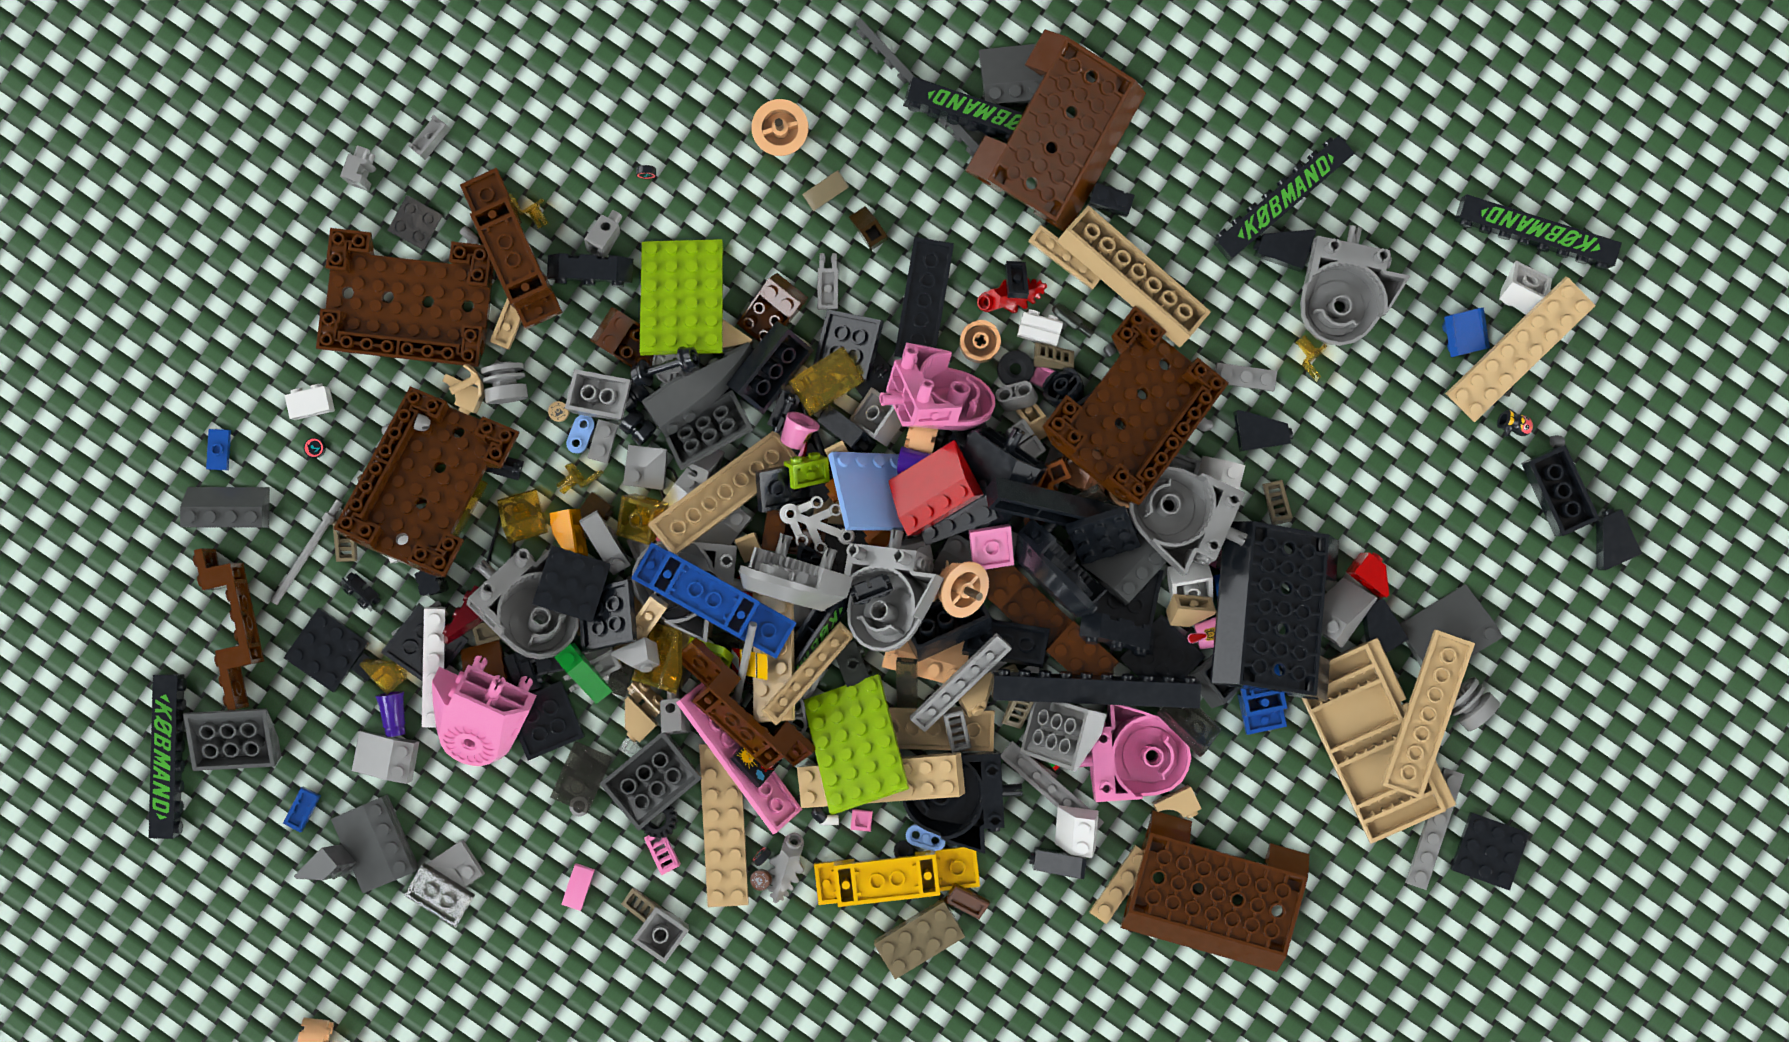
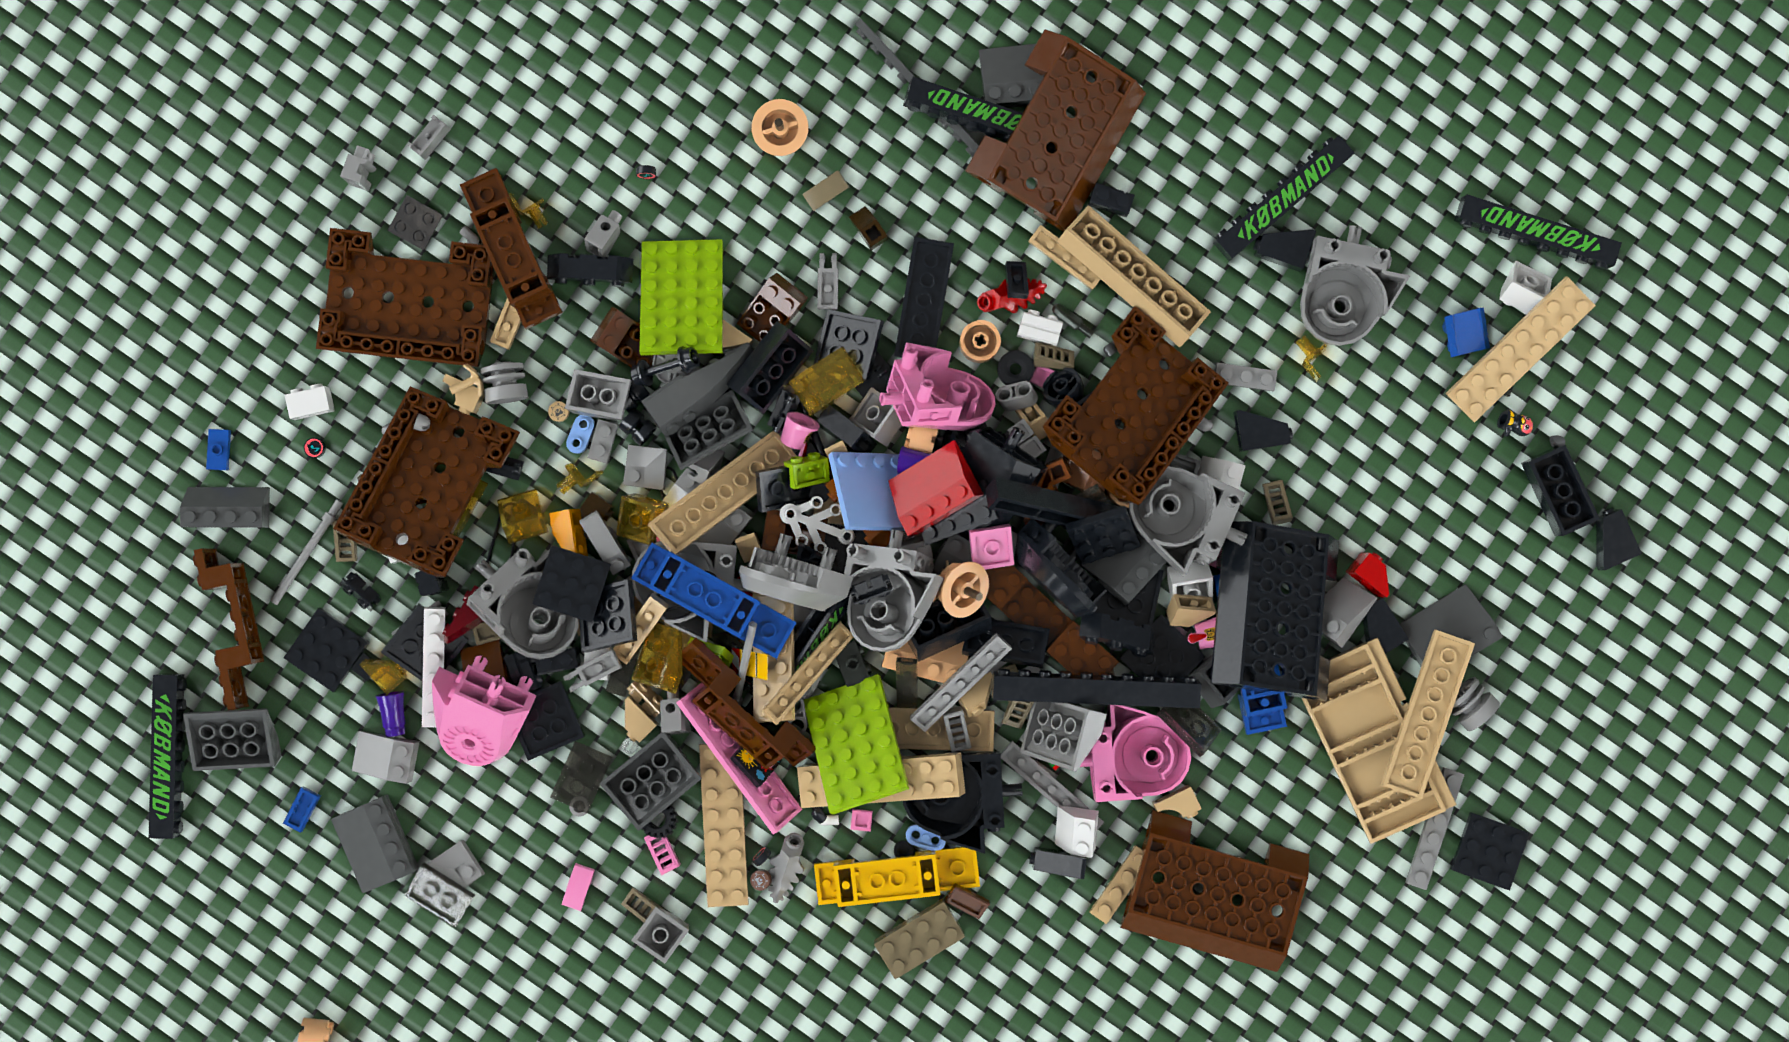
slope [294,844,356,880] -> none
green slope [554,643,612,704] -> none
light grey slope [612,637,660,672] -> none

